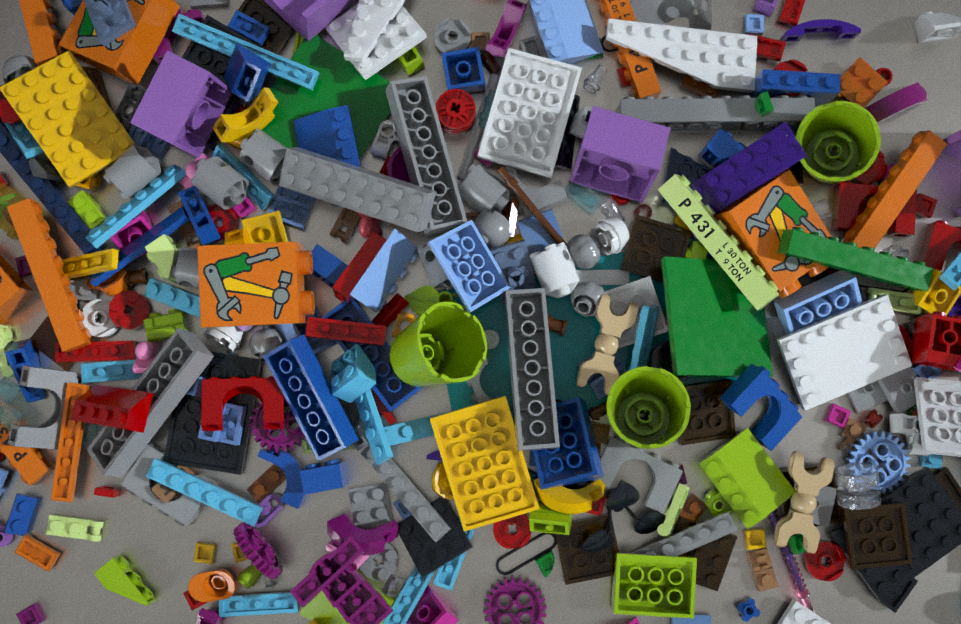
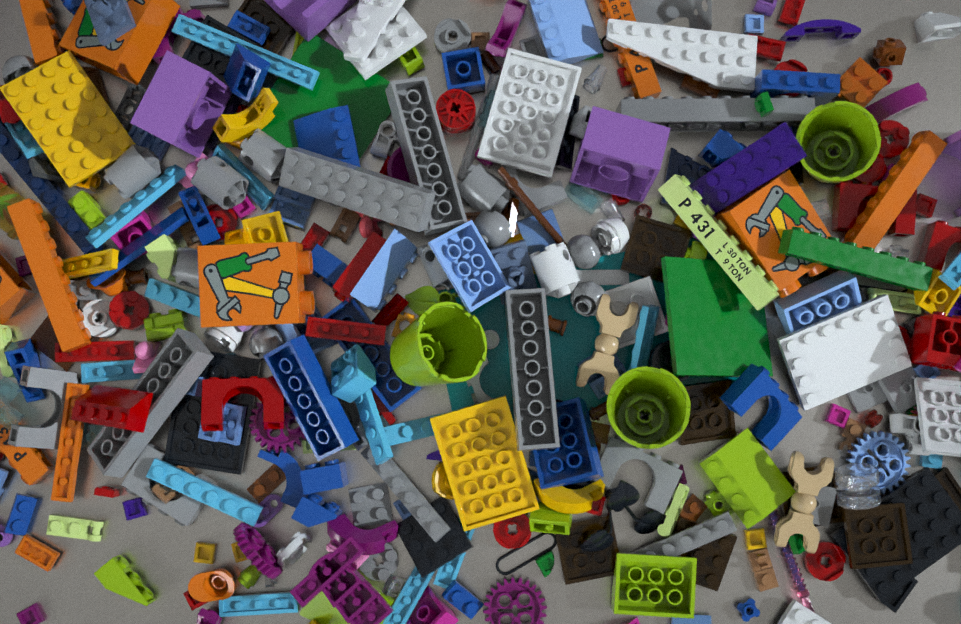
none -> dark purple tile [122,497,148,521]
none -> white plate [276,532,312,569]
none -> blue slope [291,493,343,527]
none -> red plate [301,223,330,251]
none -> blue plate [441,579,484,619]
none -> dark orange brick [873,38,907,67]
none -> red plate [878,120,910,159]

